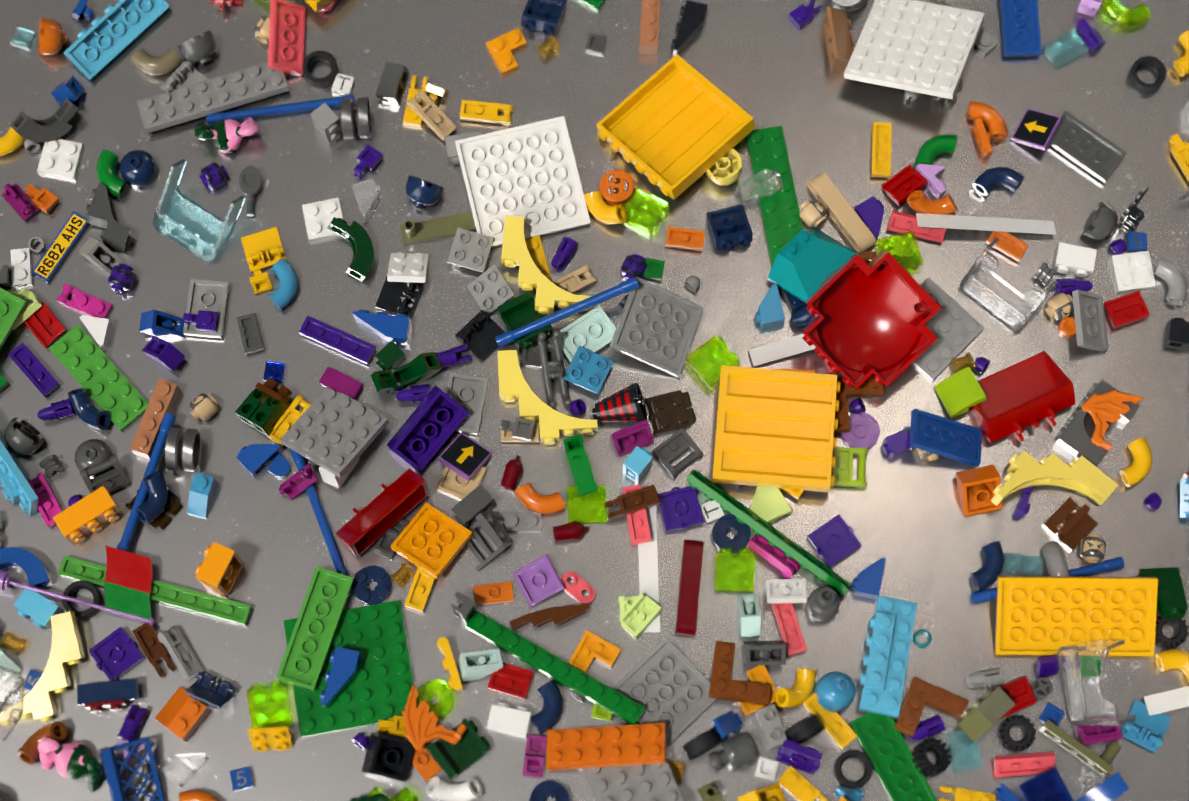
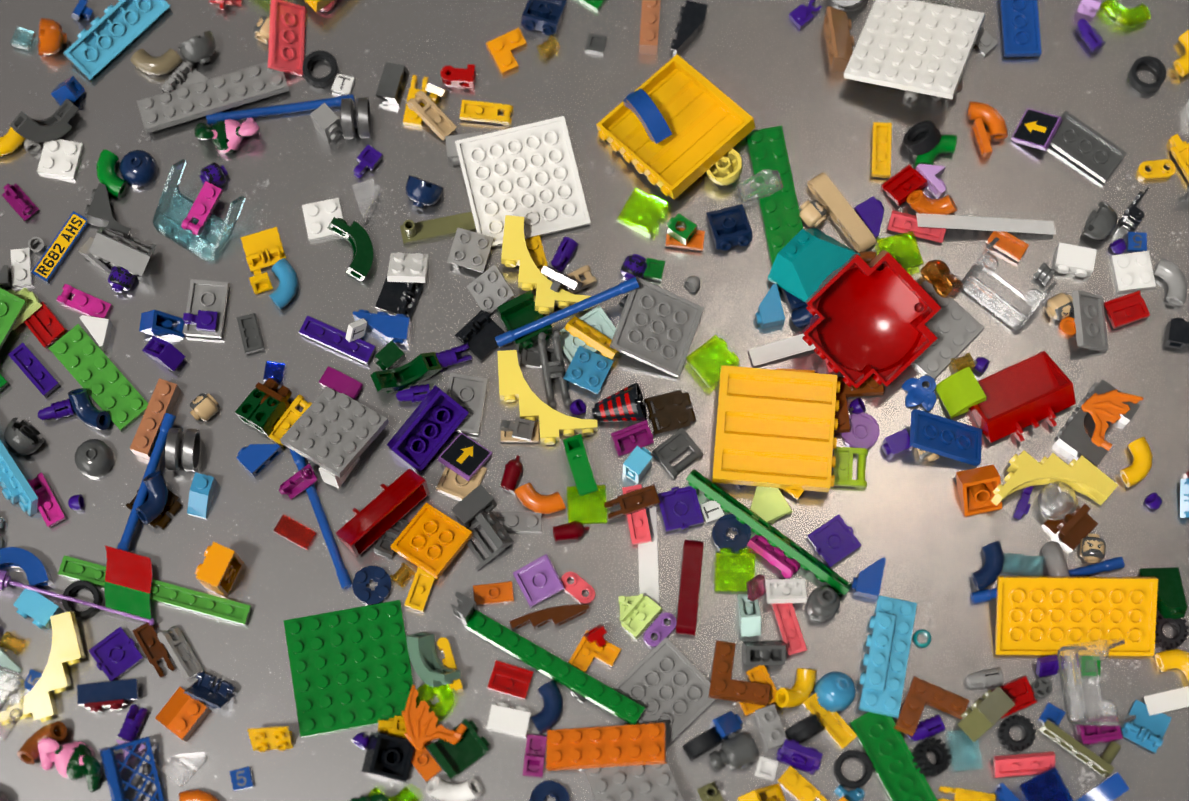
orange plate [25,184,59,214] -> none
dark grey wheel [39,454,64,478] -> none
light orange brick [52,486,123,544] -> none
dark grey plate [79,454,130,493] -> none
dark grey piece [239,165,262,216] -> none
clear neon green plate [246,680,293,728] -> none
blue tile [267,454,291,478] -> none
bright green plate [276,566,354,691] -> none
blue slope [320,647,362,708] -> none
light aqua slope [457,649,503,682] -> none
yellow cylinder [584,191,627,225] -> none
lime plate [591,703,612,722] -> none
orange head [599,170,634,206] -> none
pearl gold plate [667,759,686,784] -> none
dark blue cylinder [972,167,1025,196] -> none
clear light blue plate [1042,29,1088,70] -> none
dark purple hinge [1056,278,1093,295] -> none
none -> light grey wedge [89,227,157,276]
none -> dark pink plate [181,181,223,236]
none -> clear red tile [273,514,317,550]
none -> white tile [345,319,367,342]
none -> sand green arch [406,632,461,687]
none -> red leg [440,64,476,88]
none -> hinge [541,266,584,292]
none -> yellow plate [564,316,619,359]
none -> red tile [583,624,607,648]
none -> blue arch [622,88,672,144]
none -> medium lavender plate [643,612,677,647]
none -> green brick [666,213,697,246]
none -> clear pink tile [746,574,766,601]
none -> blue plate [902,376,937,412]
none -> black tyre [903,121,941,155]
none -> clear orange brick [920,259,963,298]
none -> clear cylinder [1037,481,1078,520]
none -> yellow plate [1137,159,1176,181]

